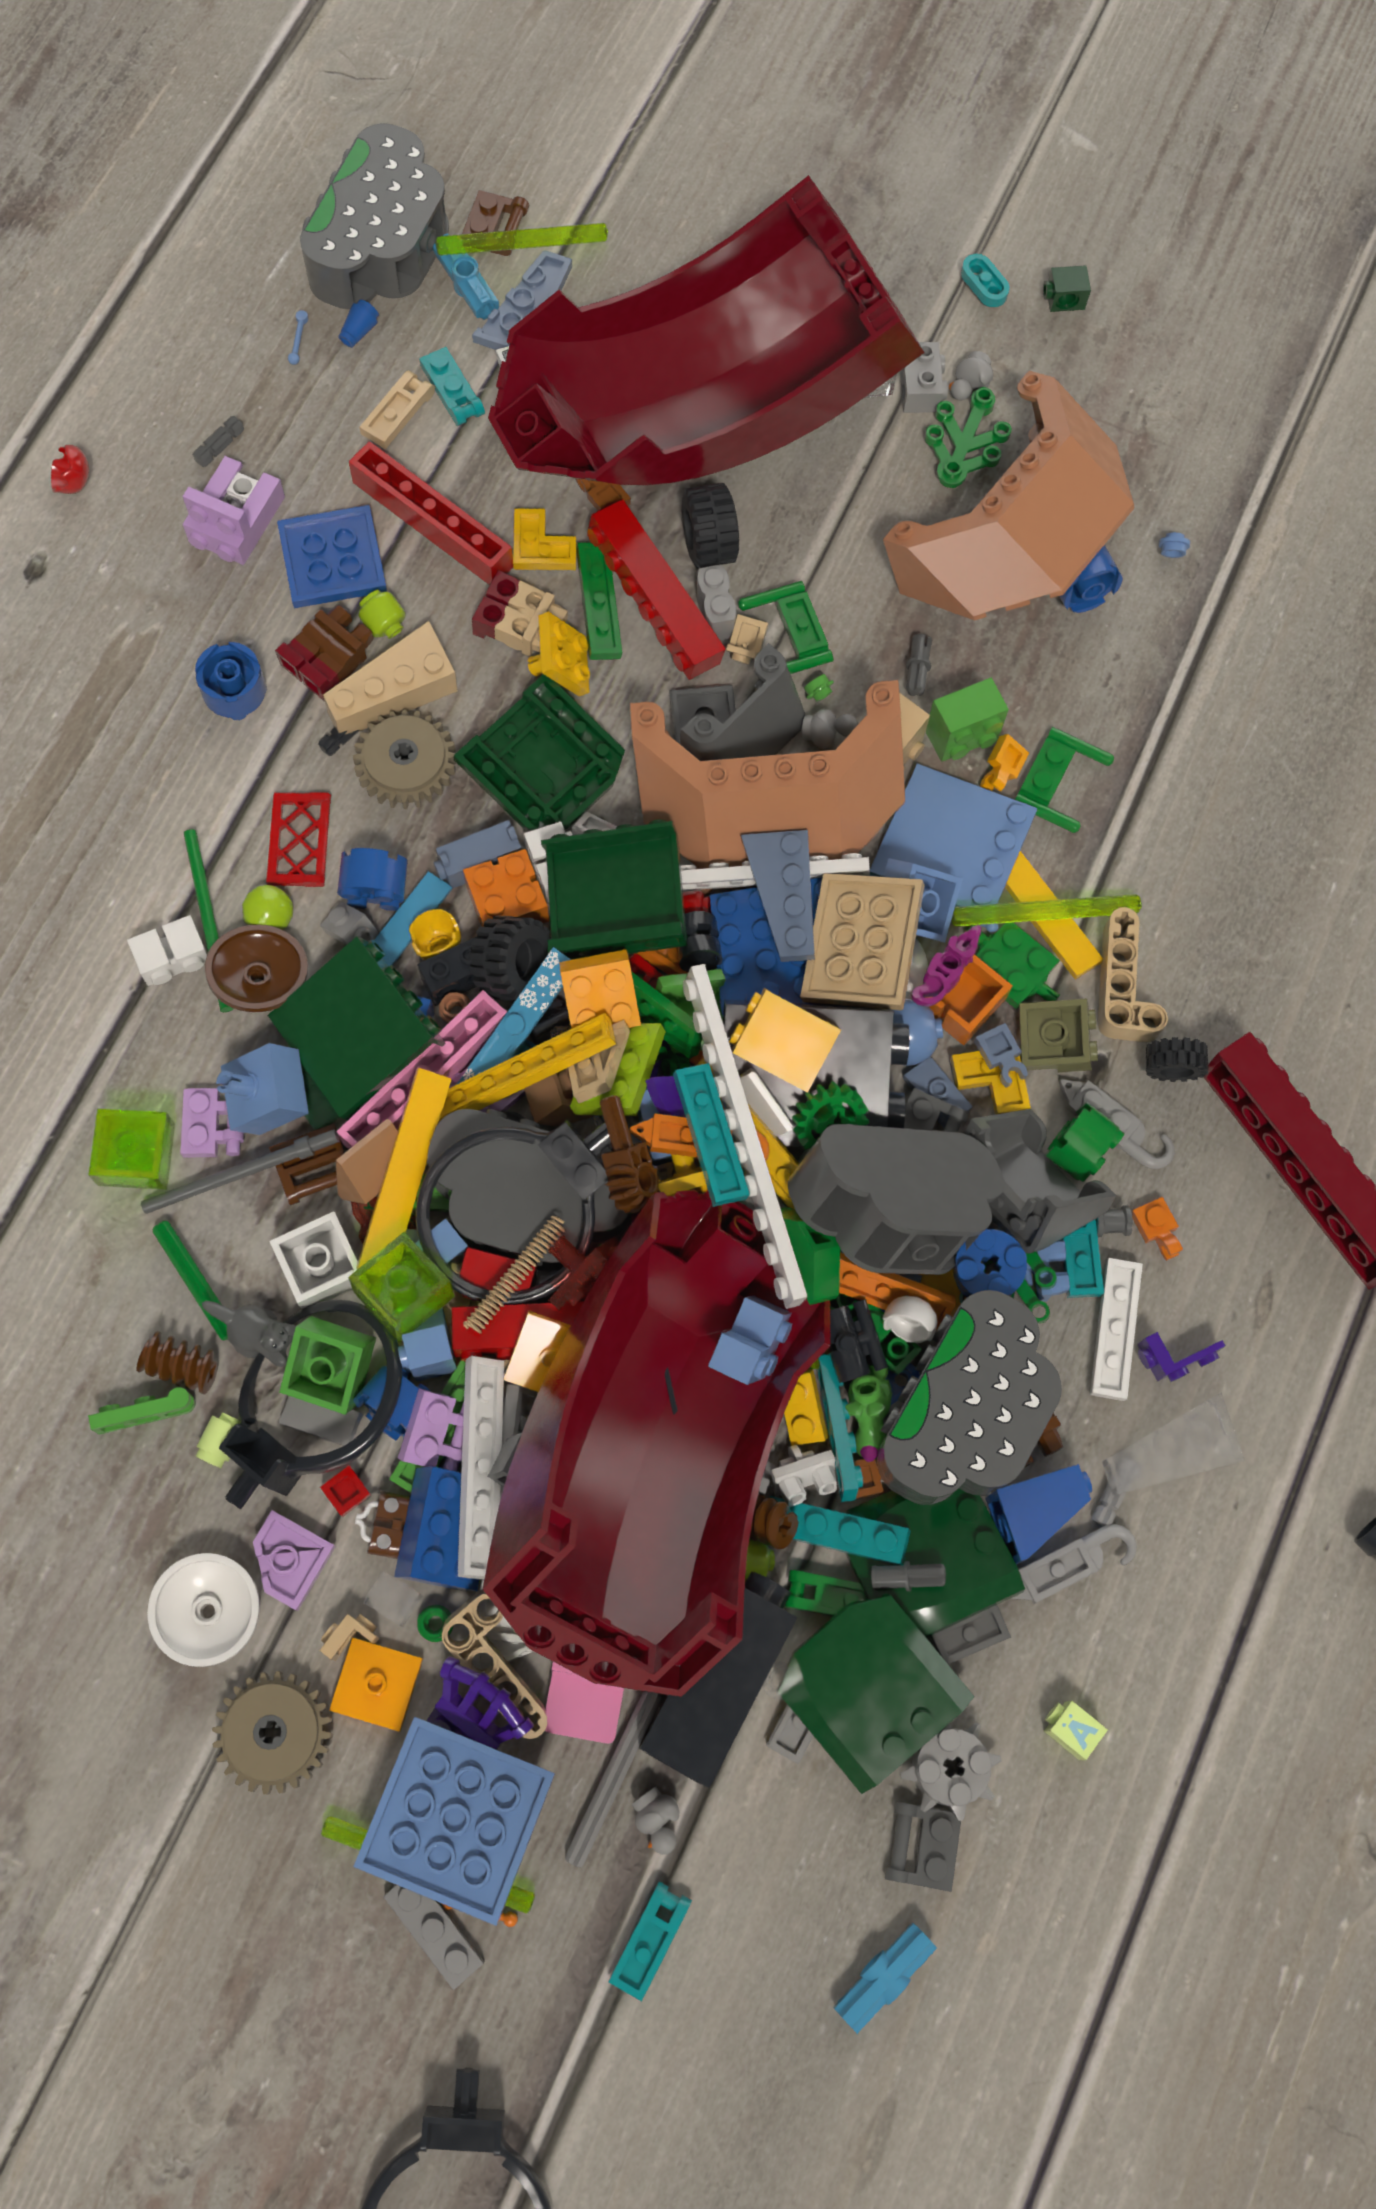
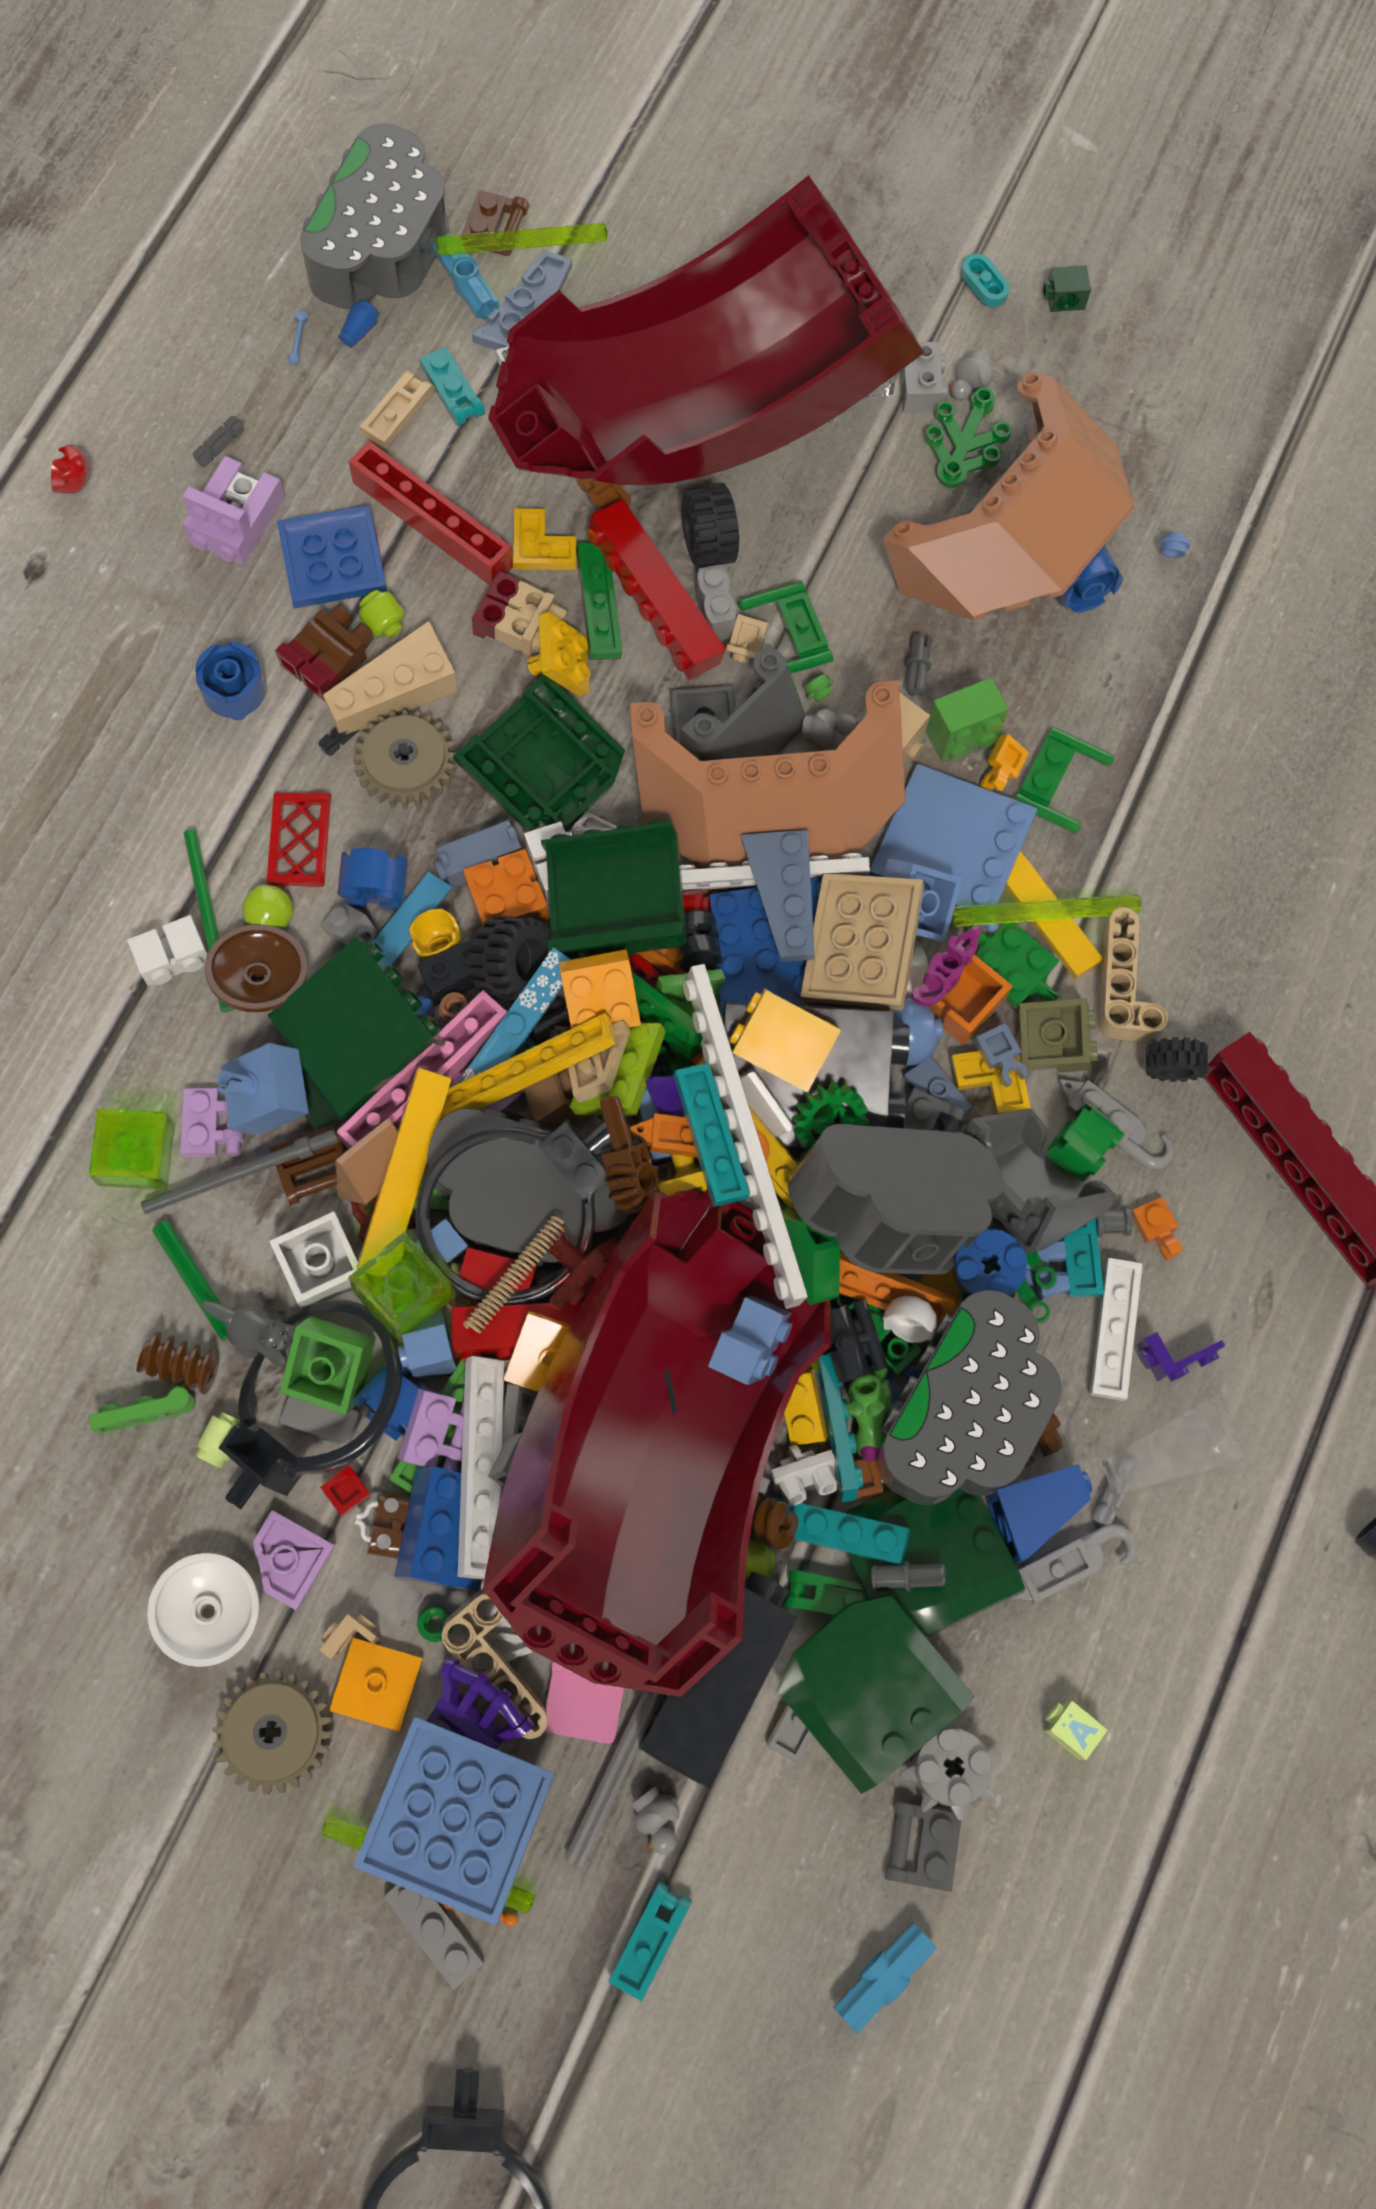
dark grey plate [930,1605,1011,1664] -> none

